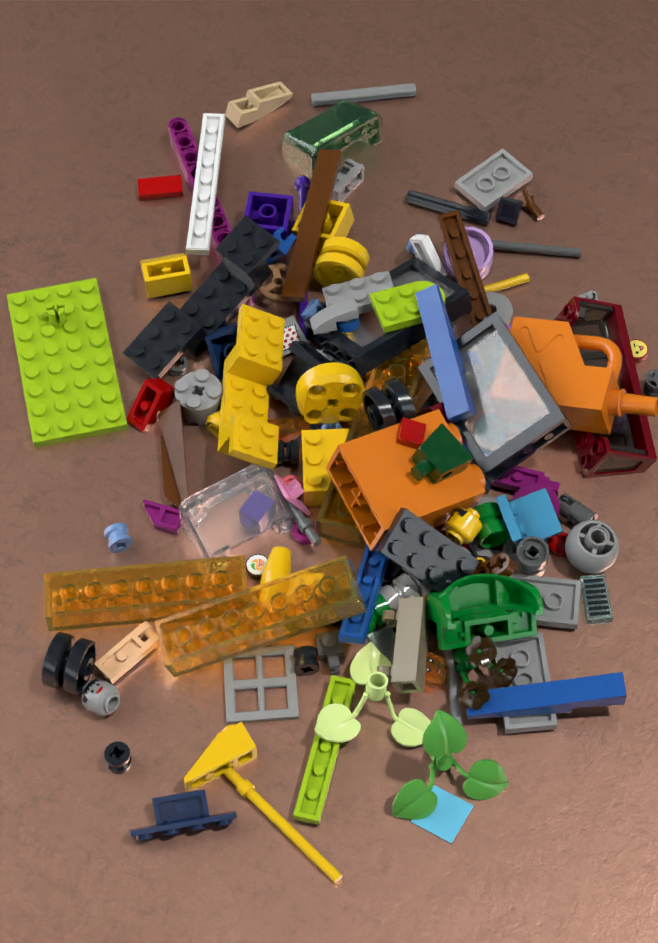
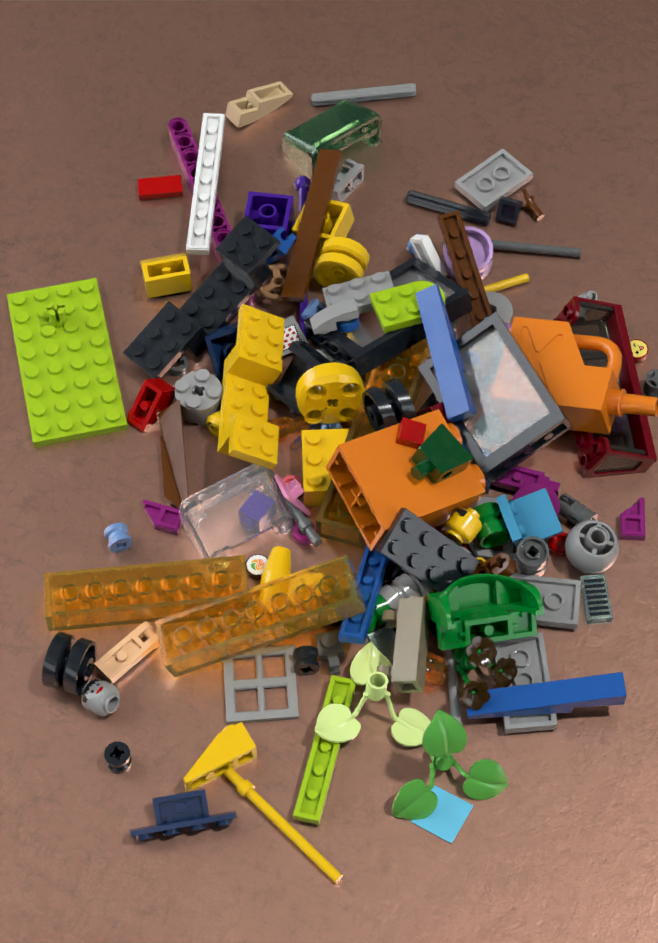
black wheel [277,440,299,463] -> none
none -> magenta tile [619,497,646,541]

